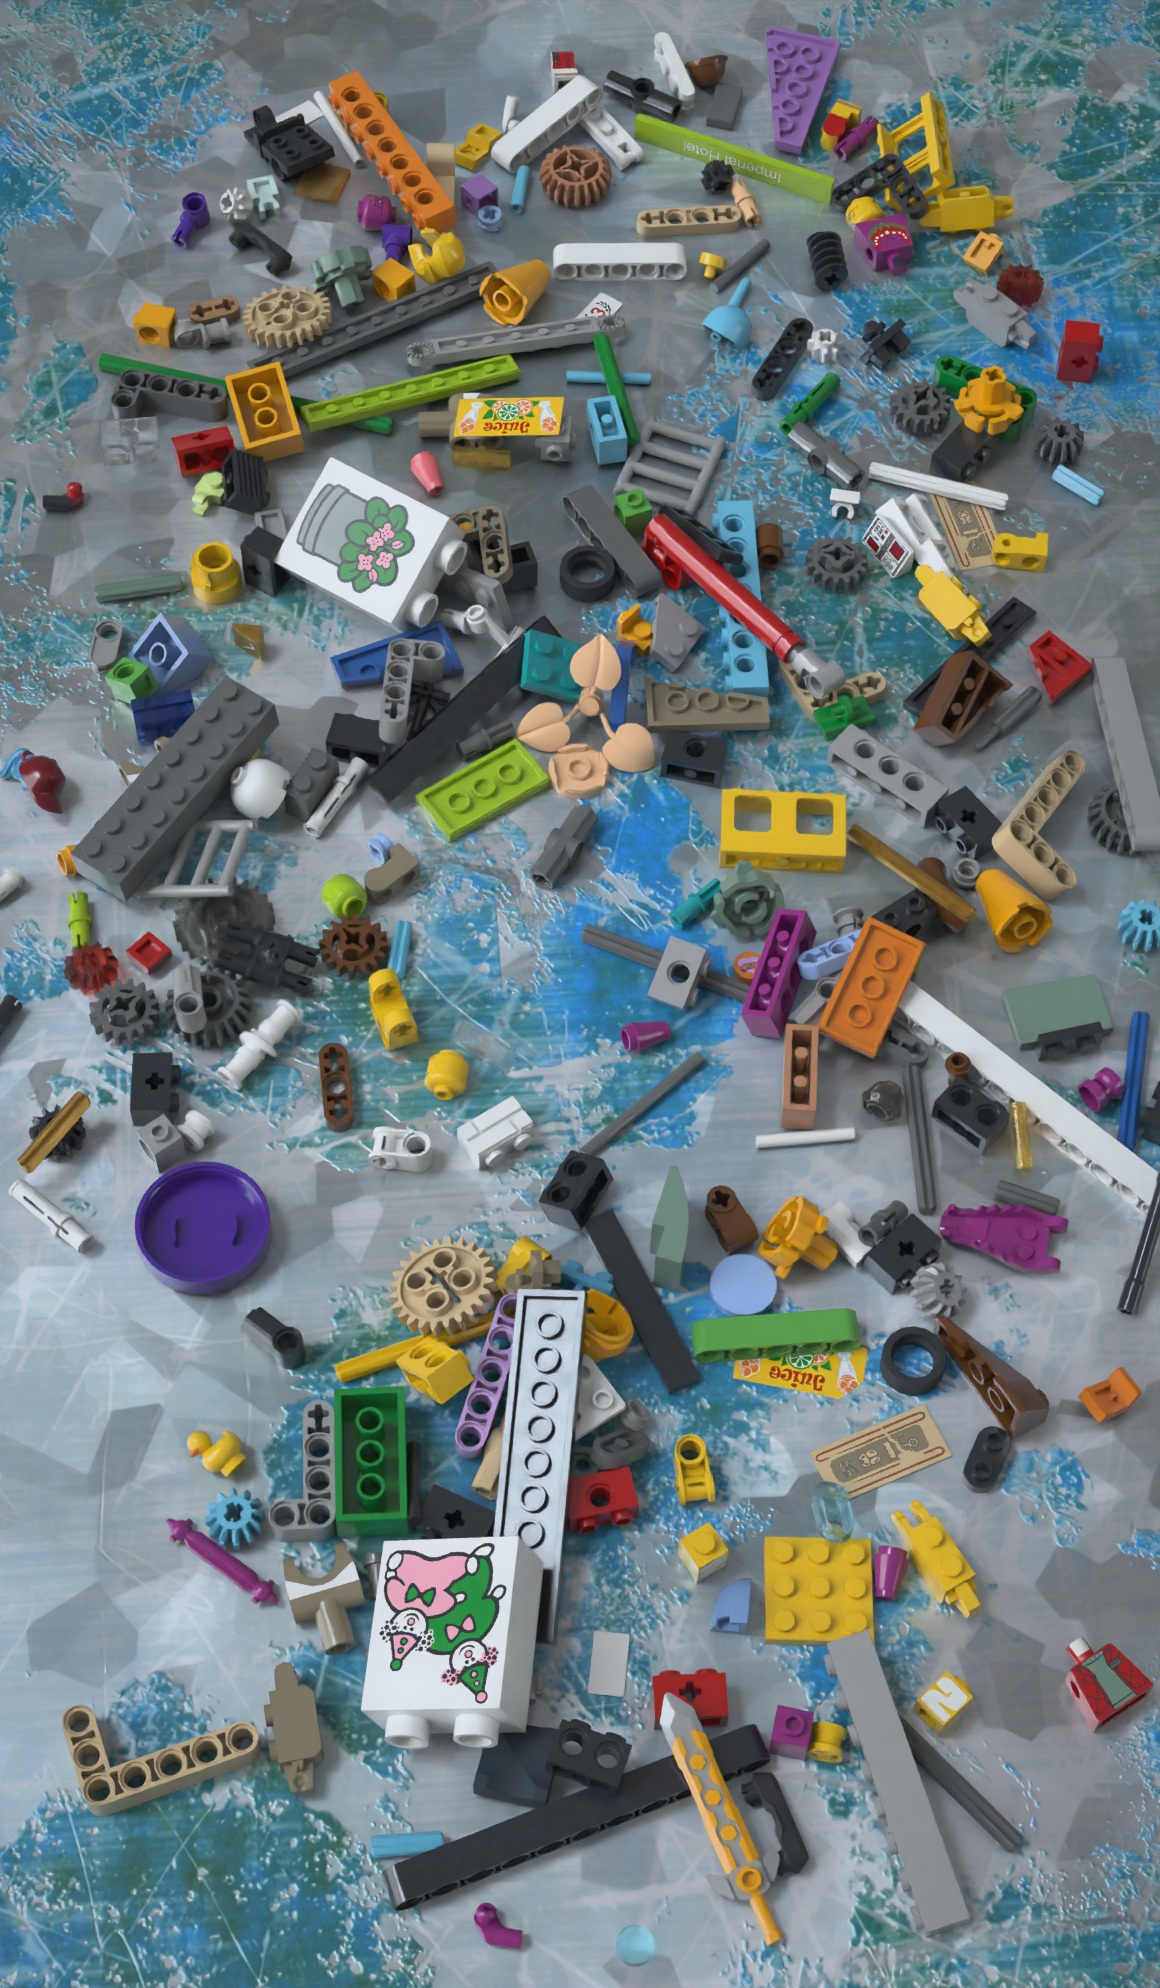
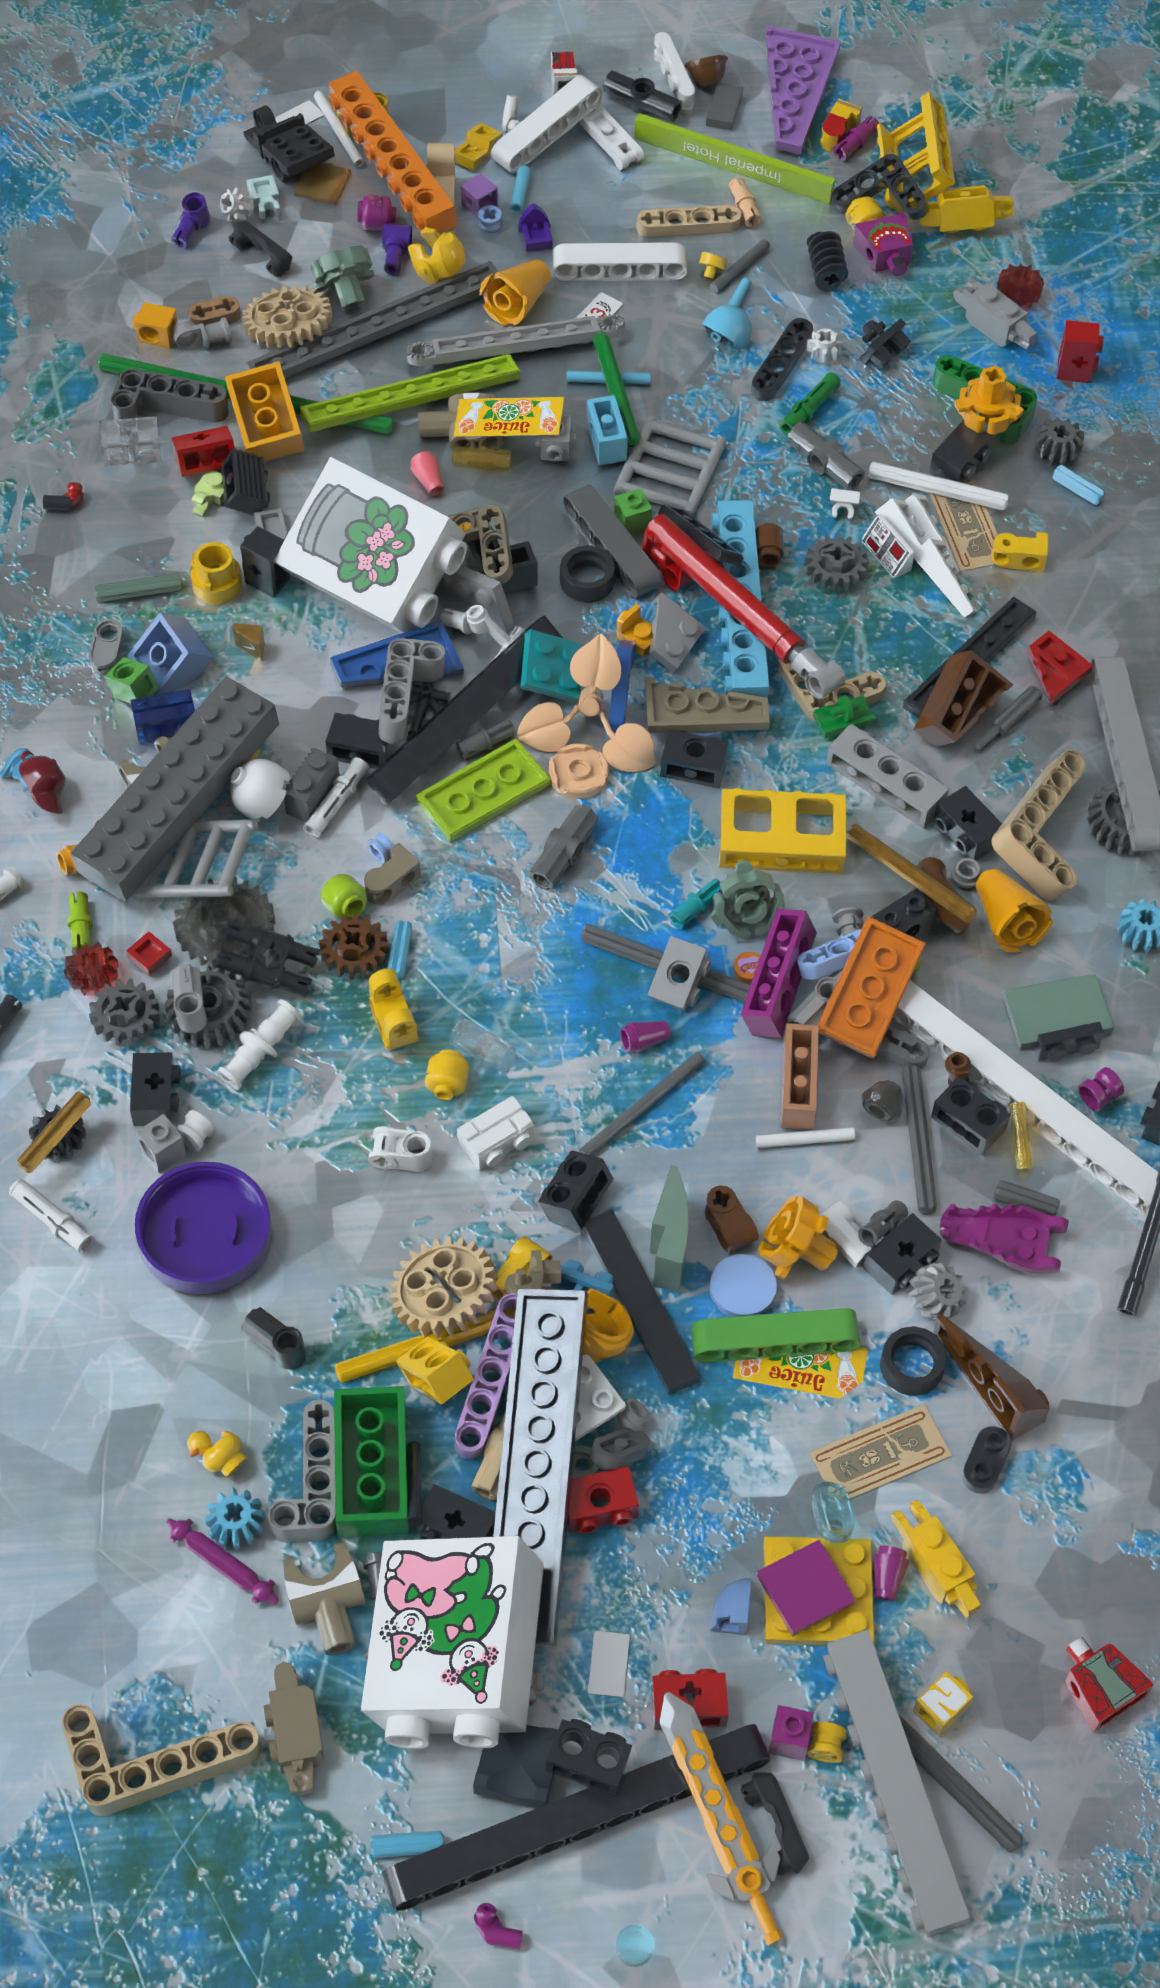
reddish brown beam [319,1043,354,1133] -> none
light orange brick [372,257,416,303] -> none
nougat gear [540,143,612,208] -> none
yellow piece [673,1434,715,1506] -> none
yellow brick [678,1522,729,1583] -> none
black gear [701,160,735,194] -> none
dark grey gear [889,378,951,433] -> none
yellow hinge [915,564,992,647] -> none
light orange bracket [963,231,1006,275] -> none
orange bracket [1078,1367,1142,1423] -> none
blue axle [1117,1011,1150,1152] -> none
none -> dark purple tile [517,203,553,252]
none -> magenta tile [756,1540,856,1637]

